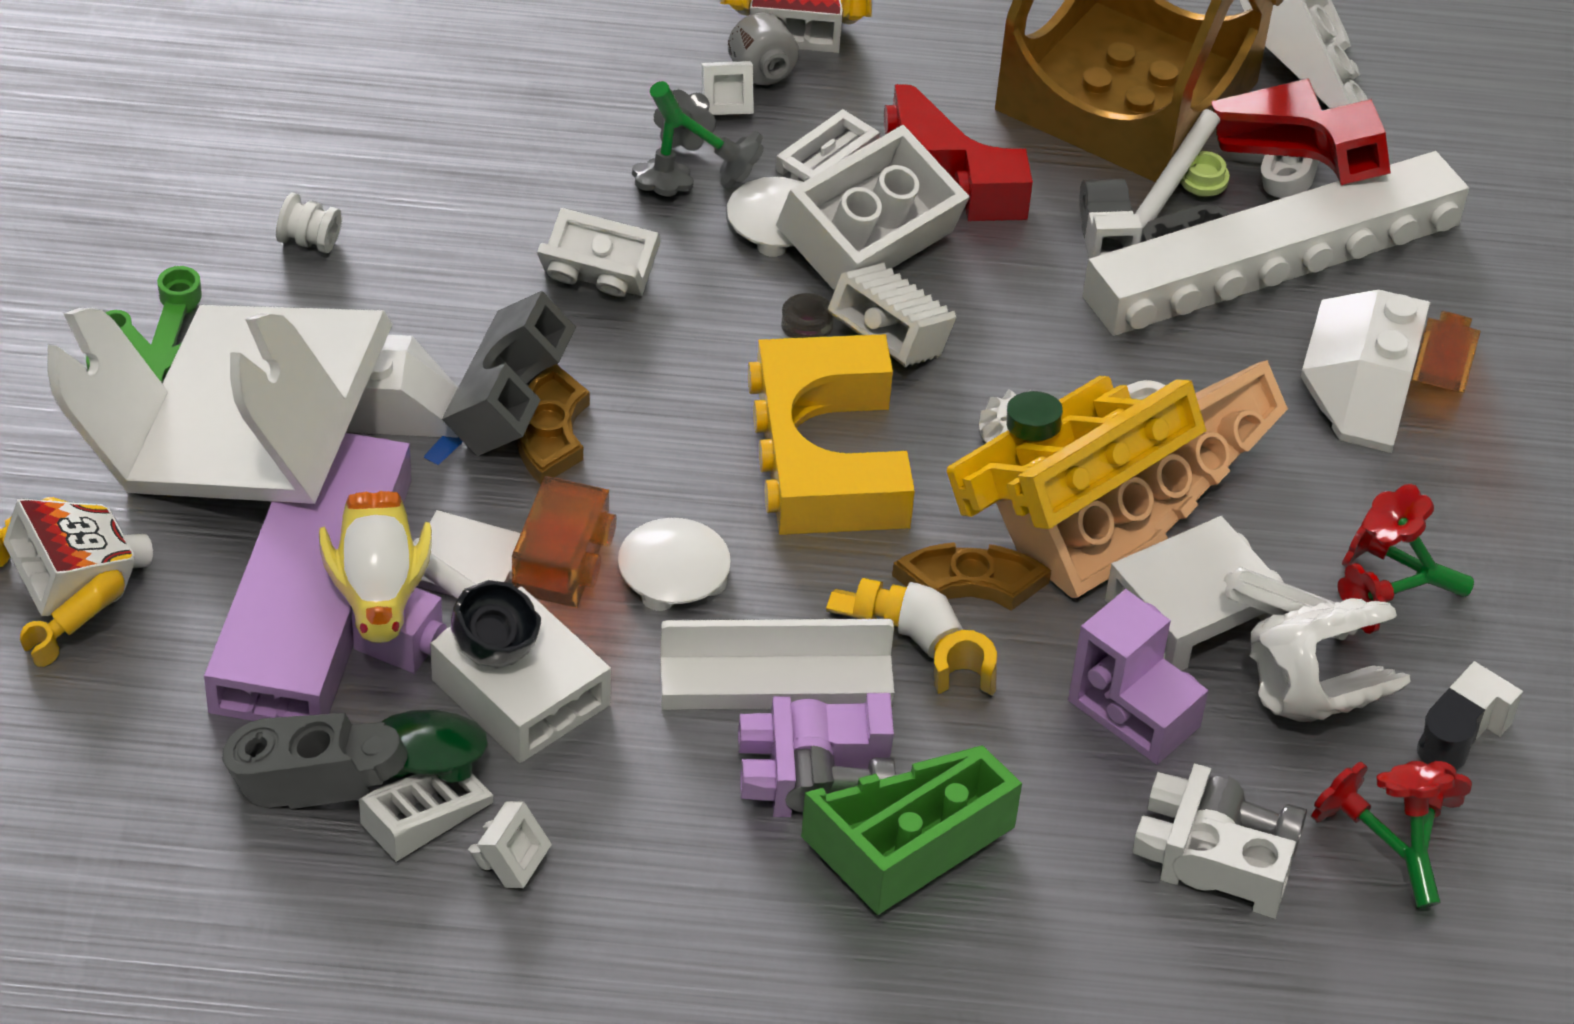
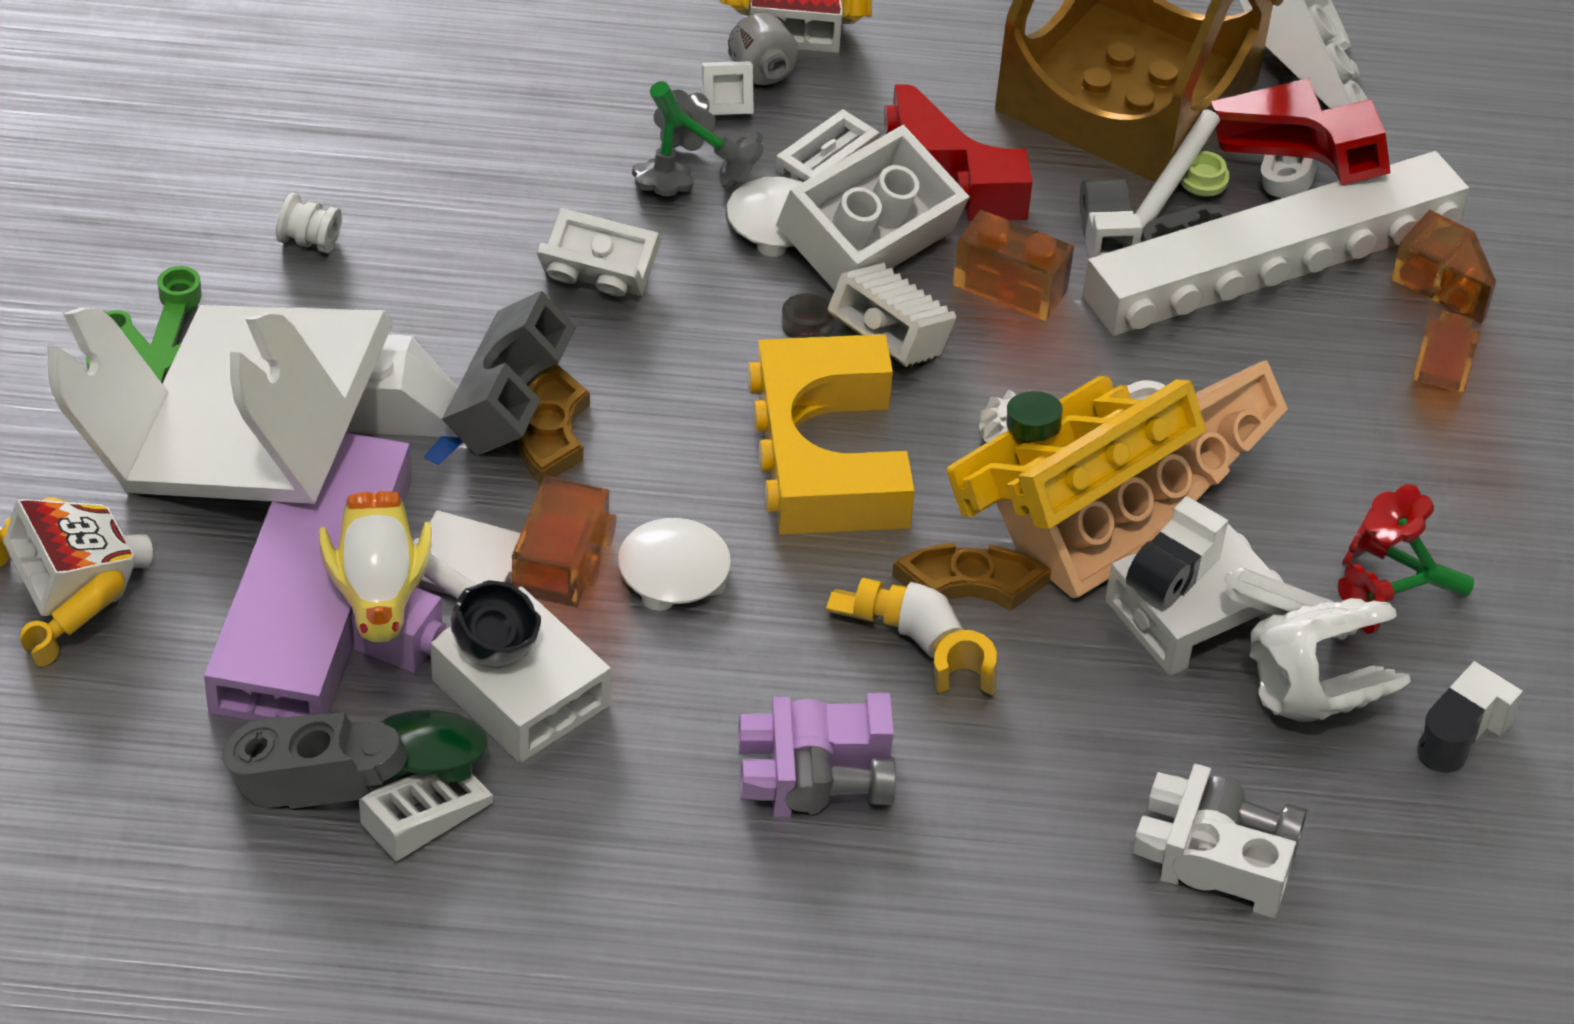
white tile [468,801,552,888] -> none
white panel [660,619,894,710] -> none
bright green wedge [801,745,1022,915] -> none
lavender brick [1068,589,1209,765] -> none
white wedge [1301,289,1430,453] -> none
red plant [1311,761,1472,908] -> none
none -> clear orange brick [953,210,1074,322]
none -> leg [1126,496,1228,608]
none -> clear orange slope [1391,209,1496,324]

